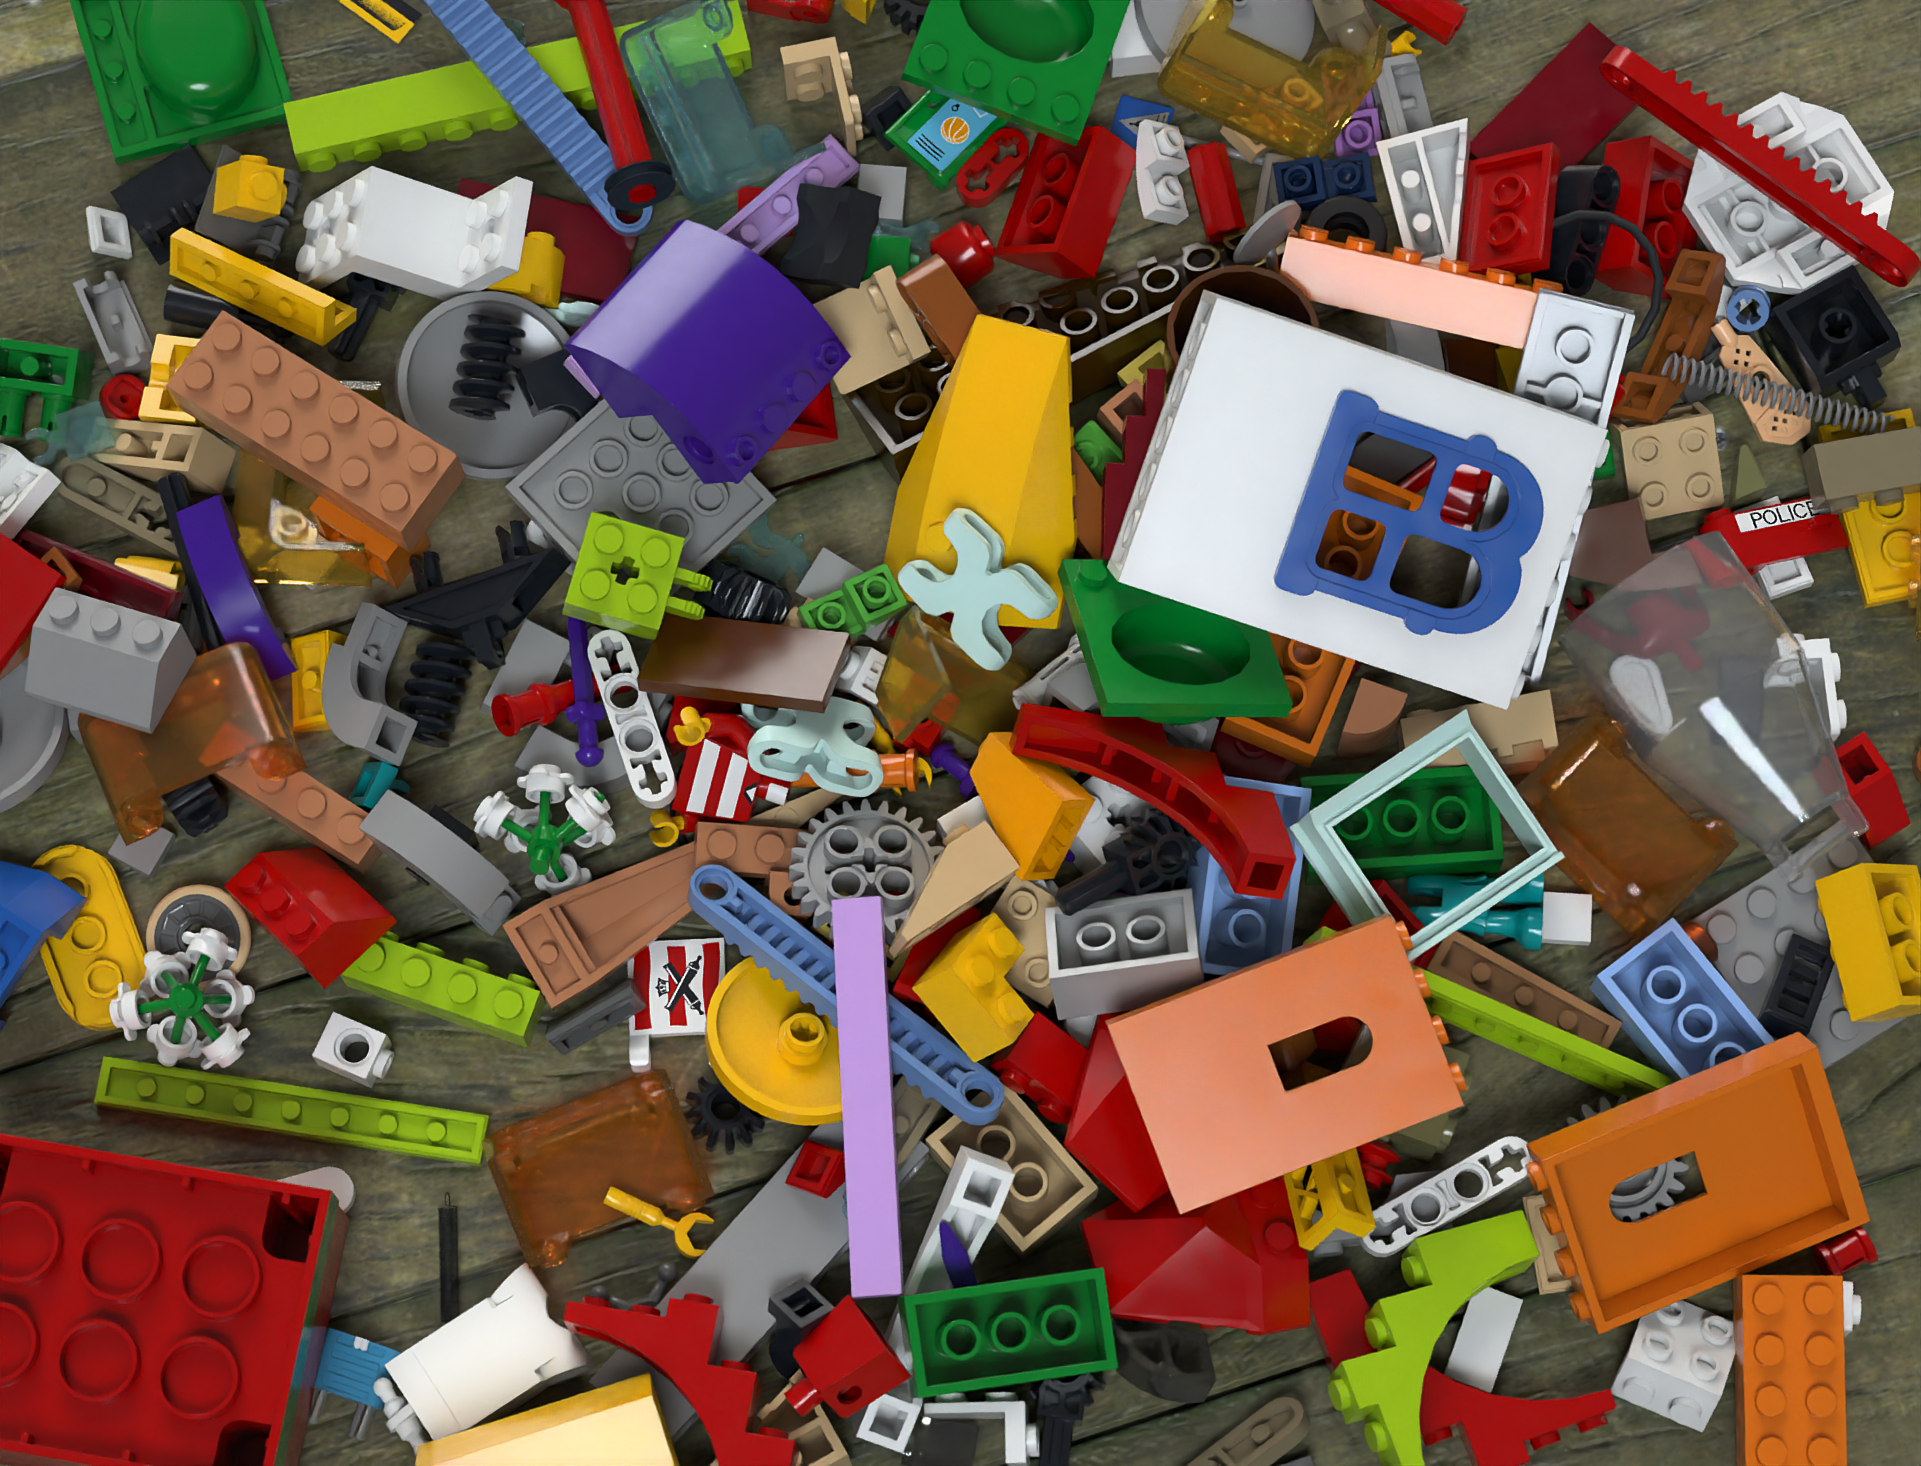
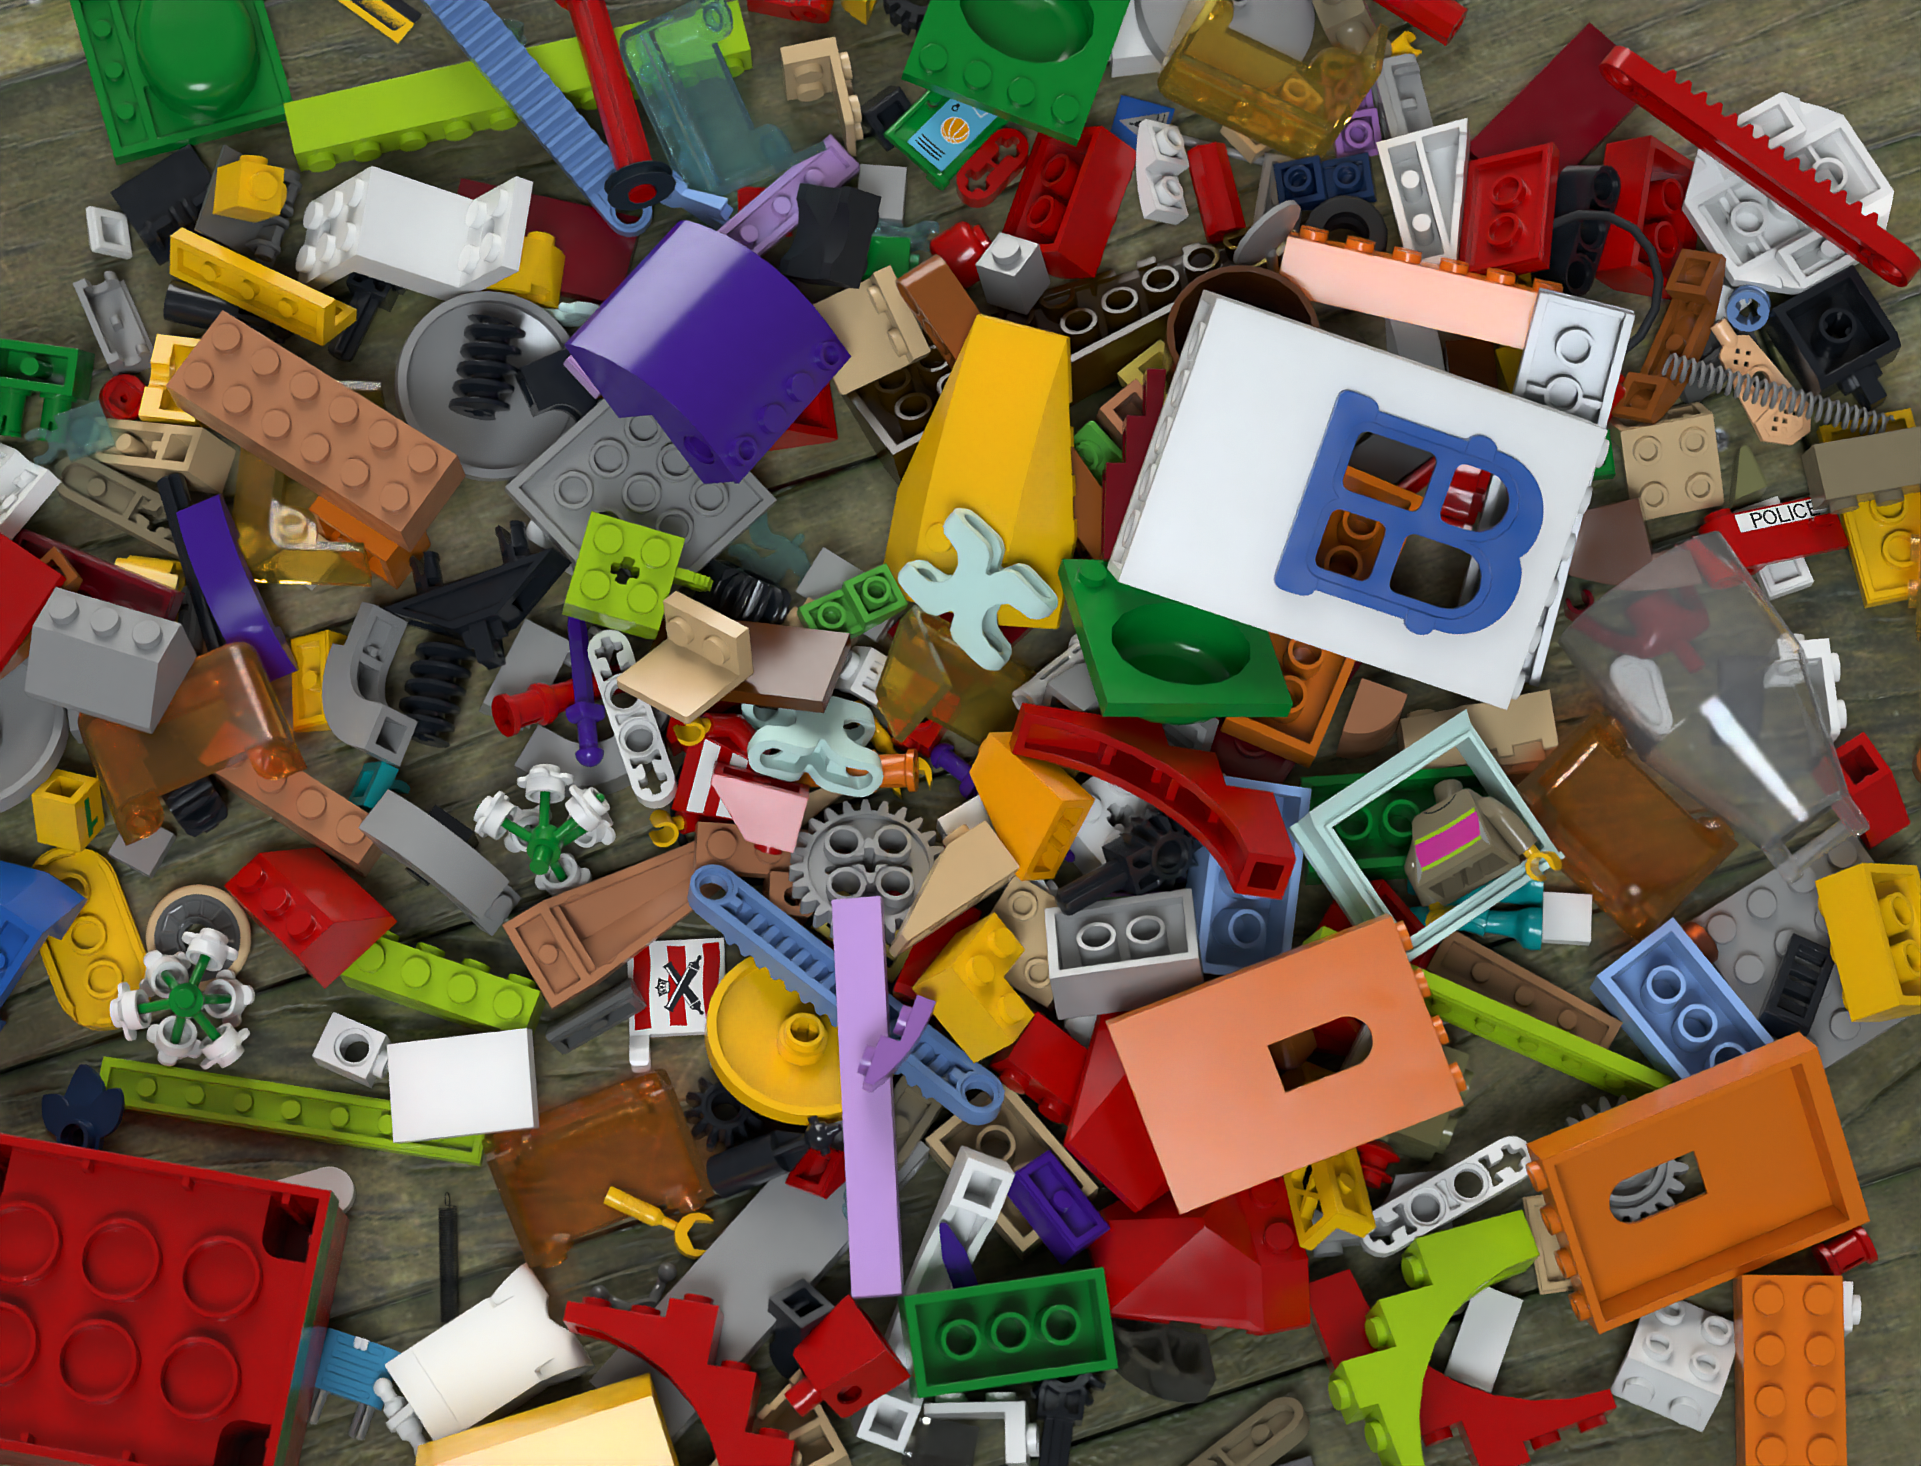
none -> yellow brick [31,769,105,853]
none -> dark blue plate [42,1064,125,1151]
none -> white tile [387,1028,539,1144]
none -> tan bracket [617,591,754,724]
none -> light blue piece [660,170,733,231]
none -> black wheel [706,1115,842,1198]
none -> slope [711,761,810,855]
none -> medium lavender slope [857,995,936,1093]
none -> light grey brick [975,232,1051,315]
none -> dark purple slope [1007,1149,1110,1265]
none -> dark tan torso [1404,779,1562,929]

